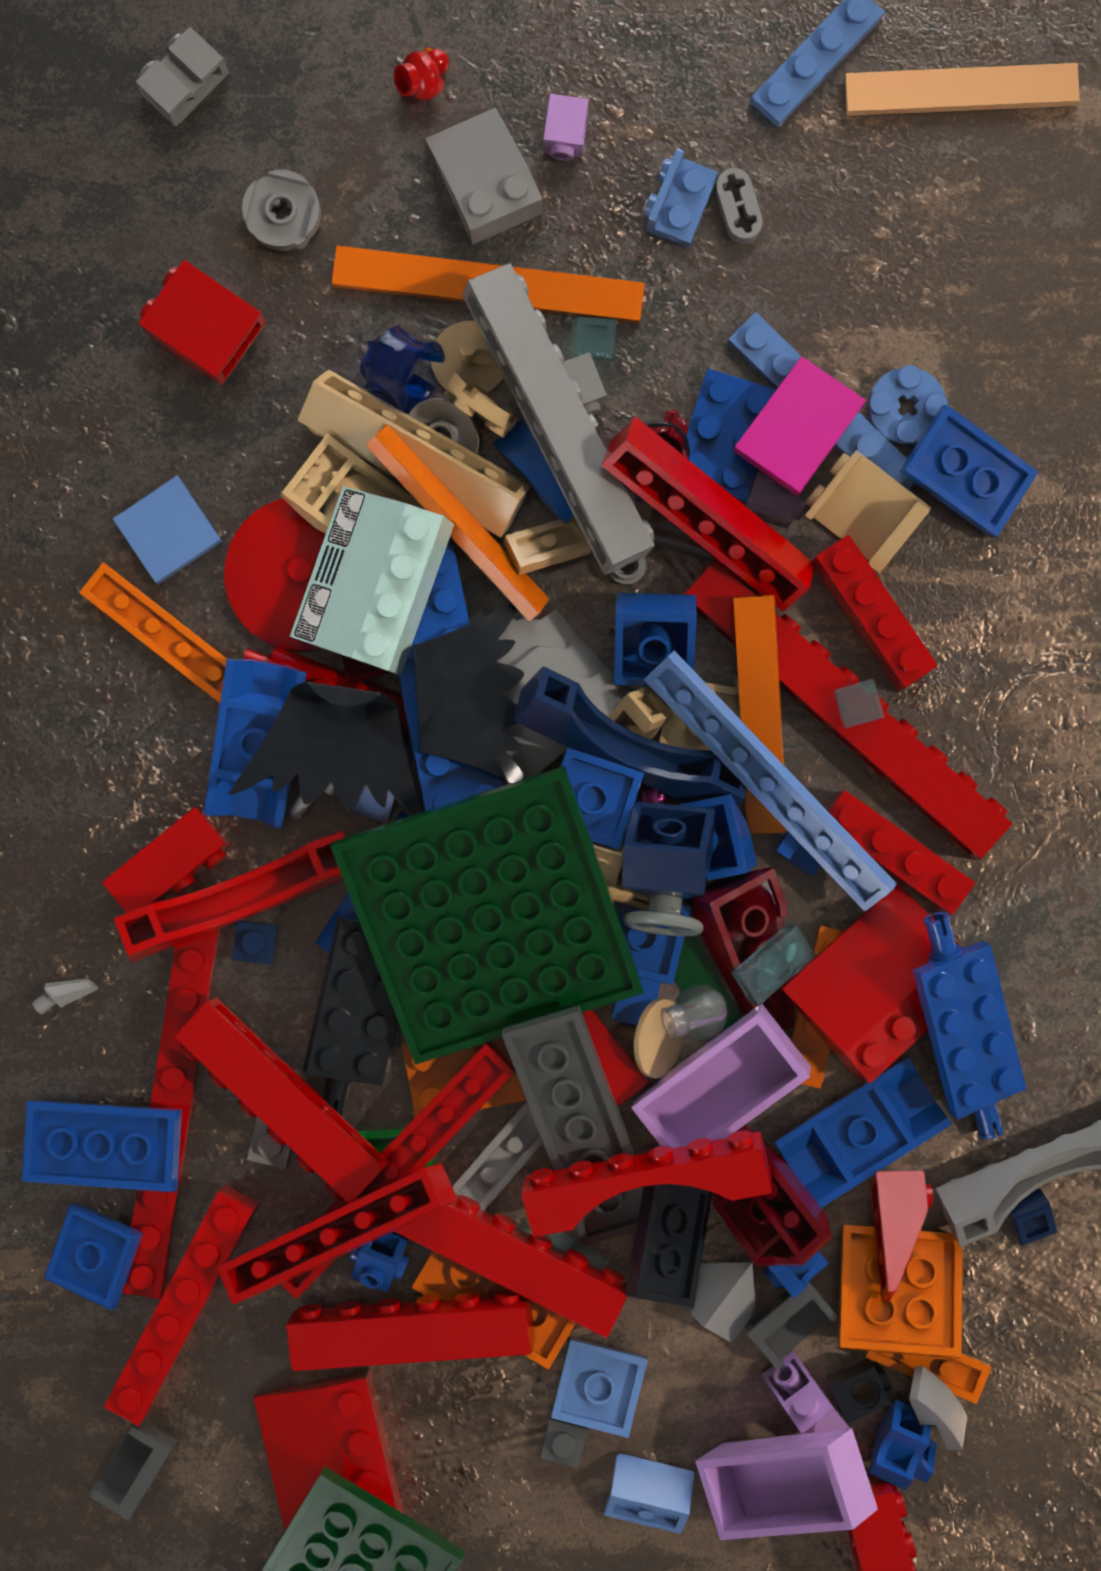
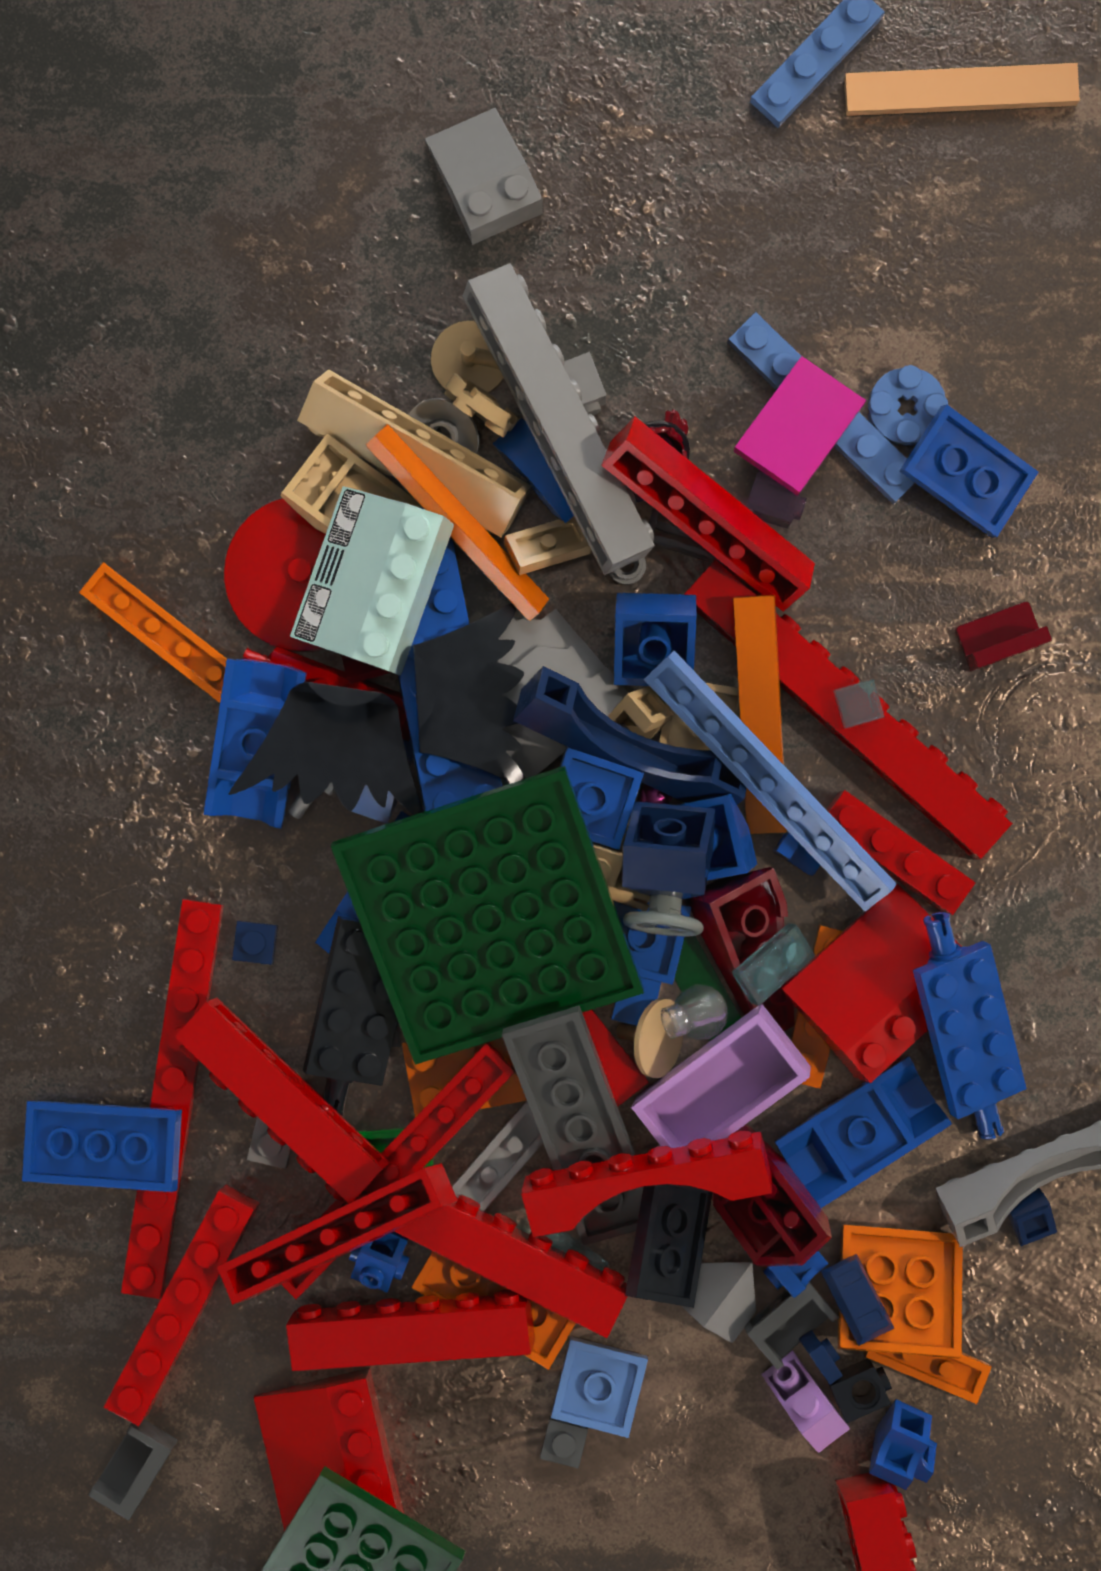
light grey bar [32,978,98,1015] -> none
blue tile [44,1203,143,1310] -> none
red brick [102,807,231,913] -> none
medium blue tile [113,475,223,585] -> none
red arch [113,830,345,962] -> none
light grey brick [135,27,229,127] -> none
red brick [138,259,267,386] -> none
light grey plate [242,170,321,251] -> none
orange tile [332,245,645,324] -> none
clear blue helmet [360,325,445,414] -> none
red animal [394,47,449,101] -> none
lavender brick [543,94,589,161] -> none
clear light blue tile [575,317,616,361] -> none
medium blue panel [604,1453,695,1534] -> none
medium blue bracket [643,148,719,248] -> none
blue plate [687,368,776,505] -> none
lavender piece [695,1428,878,1540] -> none
light grey beam [715,168,763,244] -> none
tan panel [805,450,931,574] -> none
red brick [813,535,938,692] -> none
slope [869,1171,933,1302] -> none
light grey slope [909,1366,968,1450] -> none
none -> dark blue plate [799,1330,843,1385]
none -> dark blue tile [821,1254,894,1346]
none -> dark red panel [955,602,1052,672]

